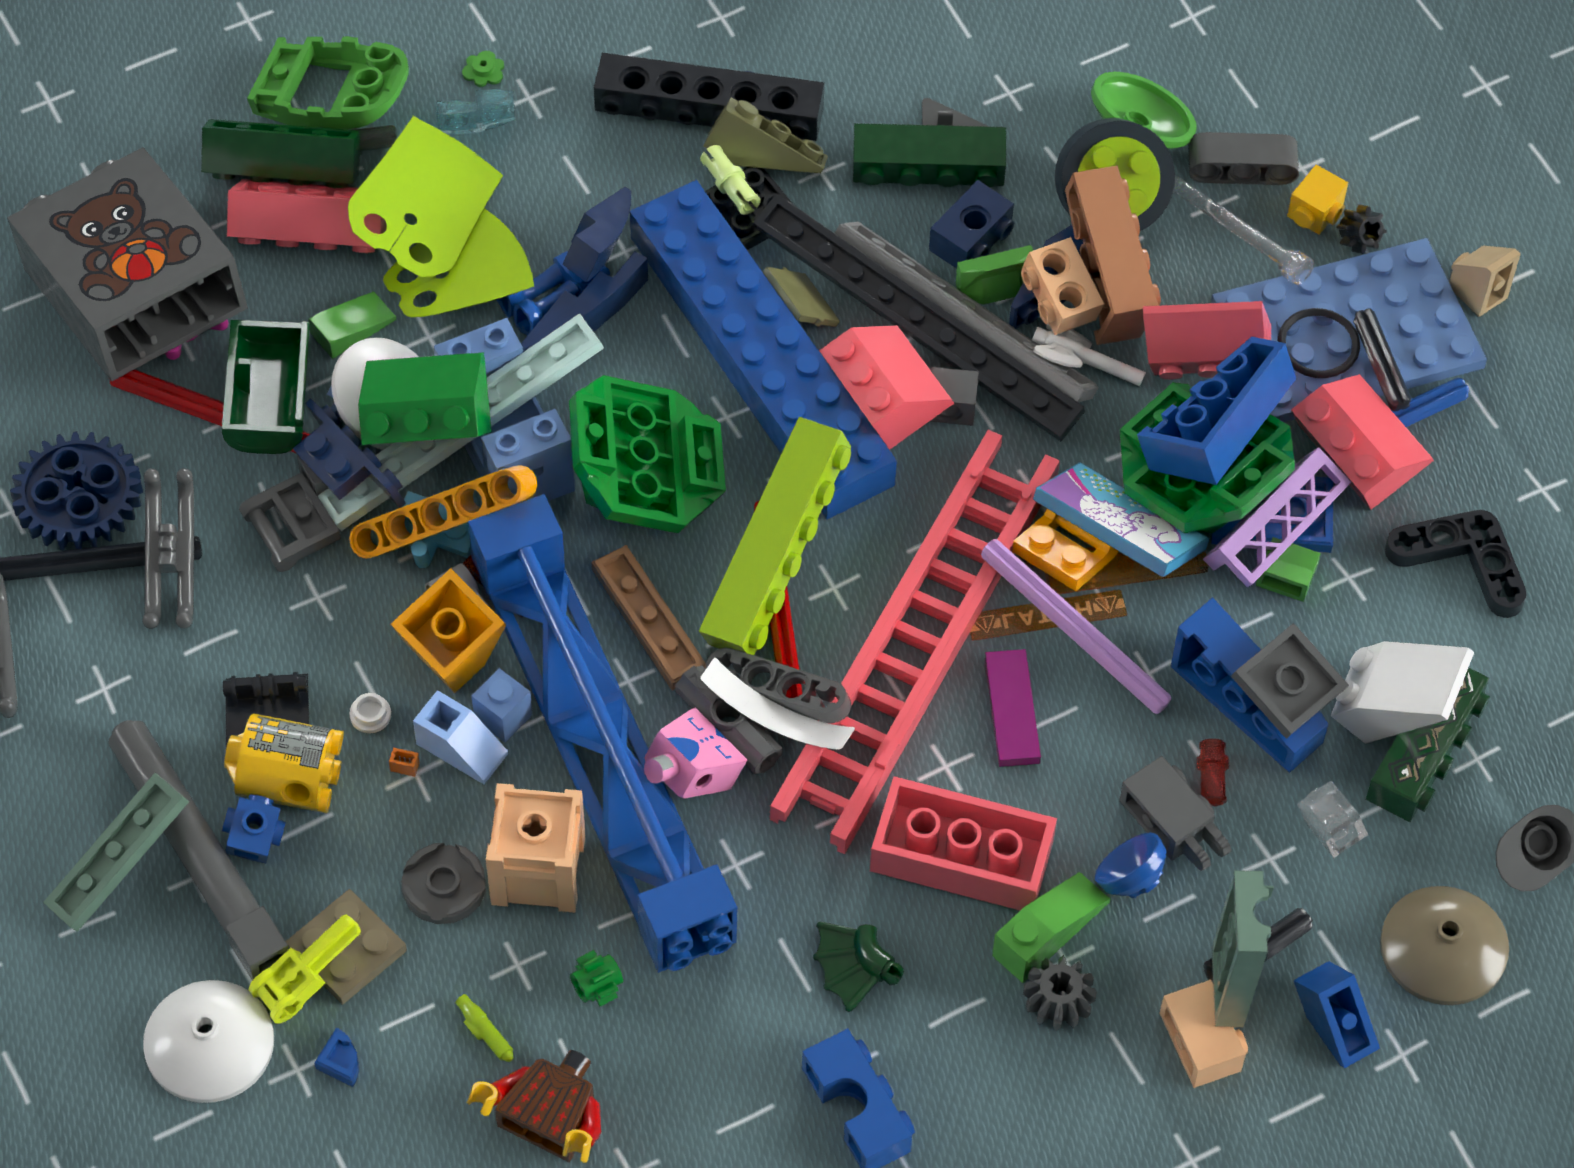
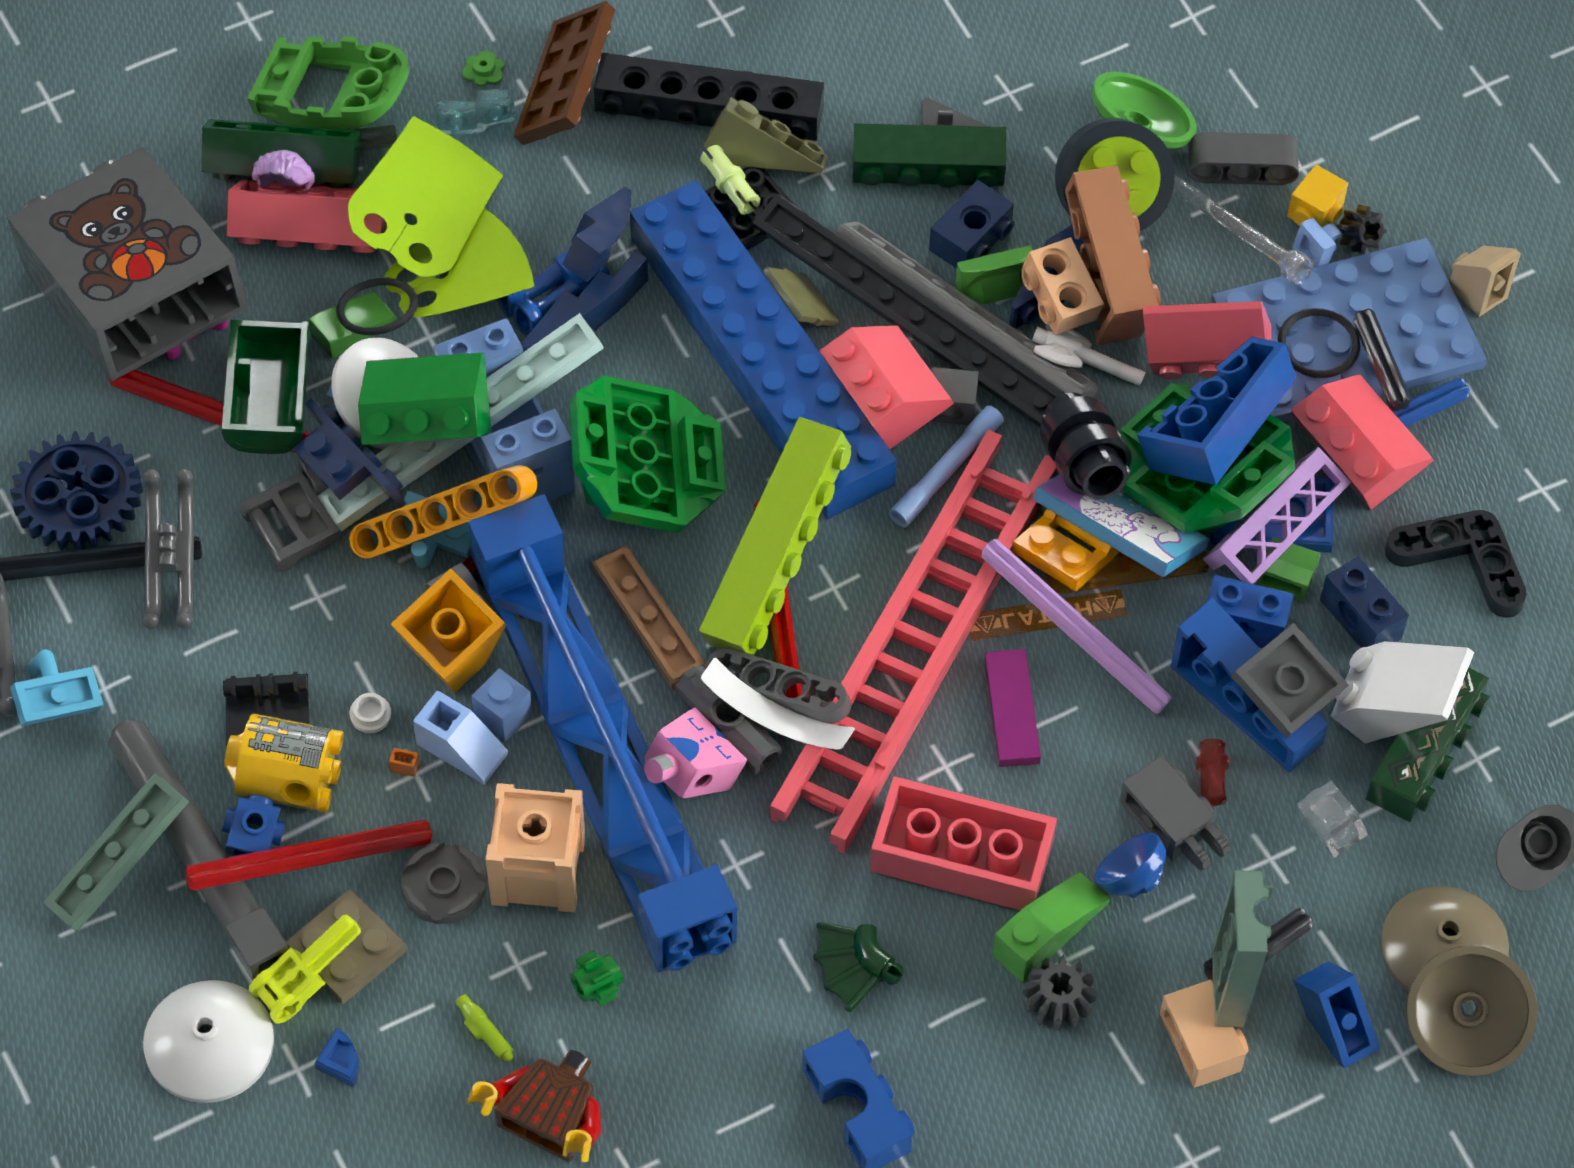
none -> medium azure plate [10,649,103,727]
none -> red axle [185,820,432,890]
none -> lavender hair [252,149,315,192]
none -> black tyre [336,278,418,335]
none -> reddish brown plate [513,1,616,145]
none -> light blue piece [889,406,1004,528]
none -> black piece [1040,392,1132,499]
none -> blue brick [1207,575,1294,648]
none -> light blue tile [1292,218,1342,268]
none -> dark blue brick [1320,556,1409,648]
none -> dark tan dish [1406,945,1538,1076]

